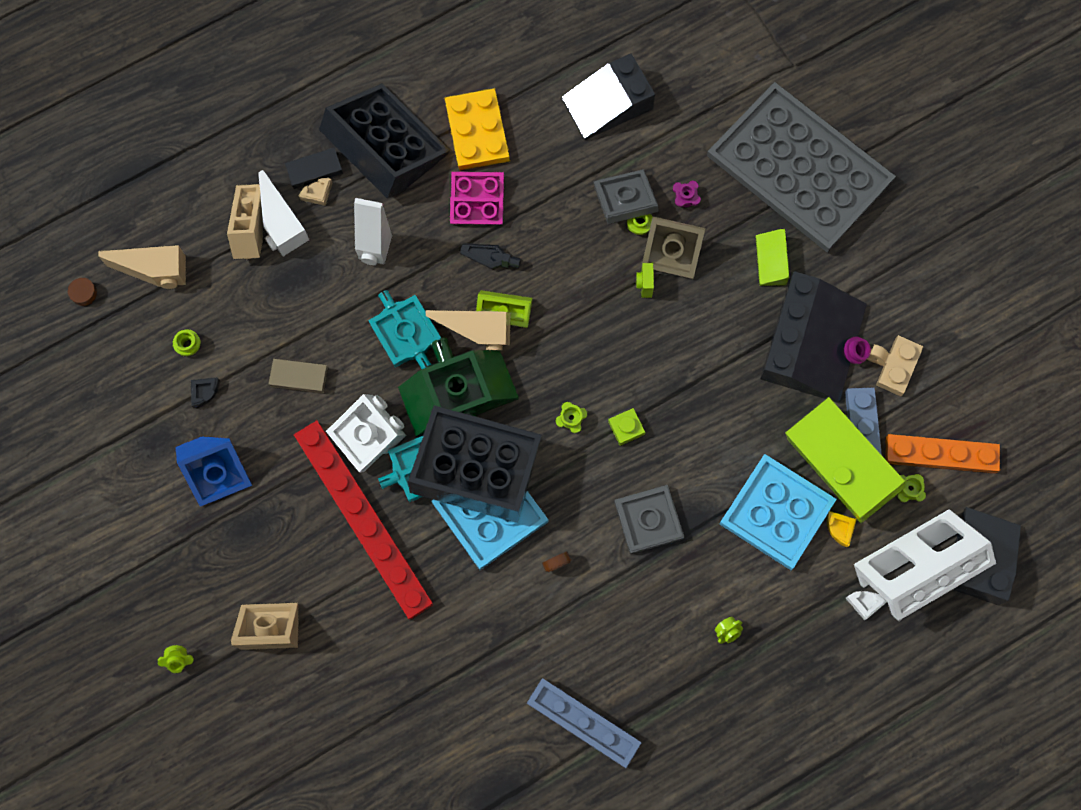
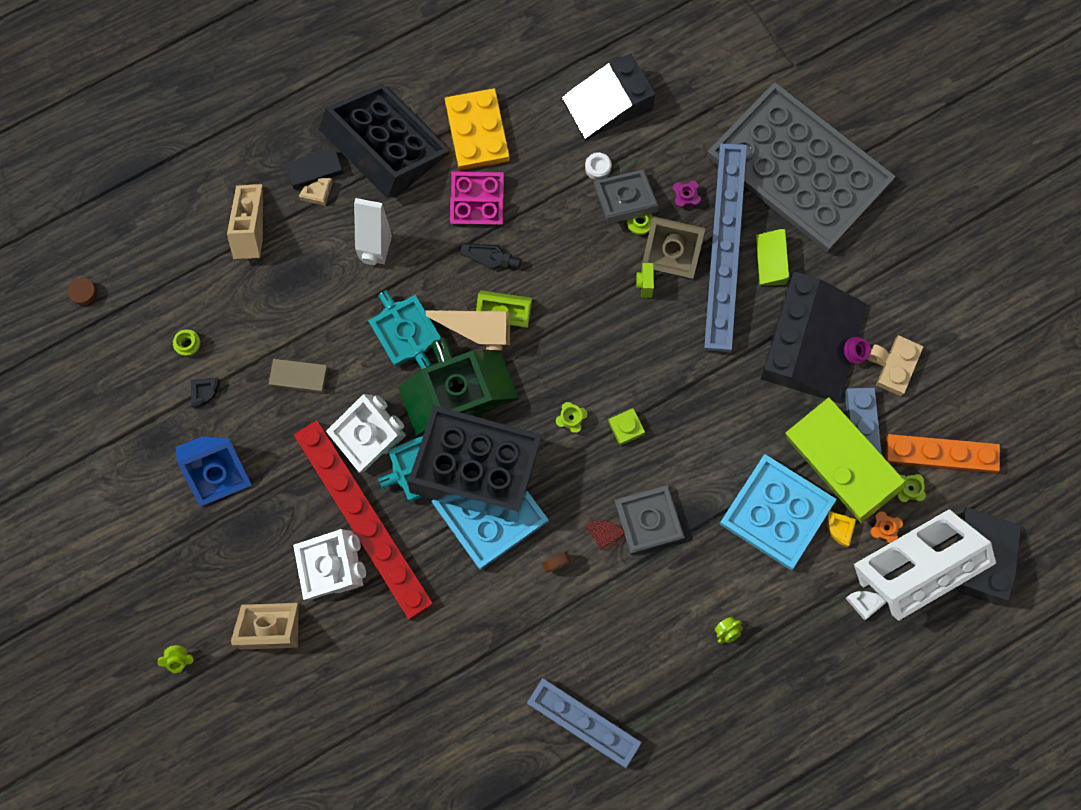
tan slope [99,245,186,289] -> none
white slope [258,170,309,256] -> none
none -> white plate [293,529,366,600]
none -> white tile [585,153,611,180]
none -> clear red tile [585,521,624,550]
none -> sand blue plate [704,143,747,352]
none -> orange plate [870,512,903,544]

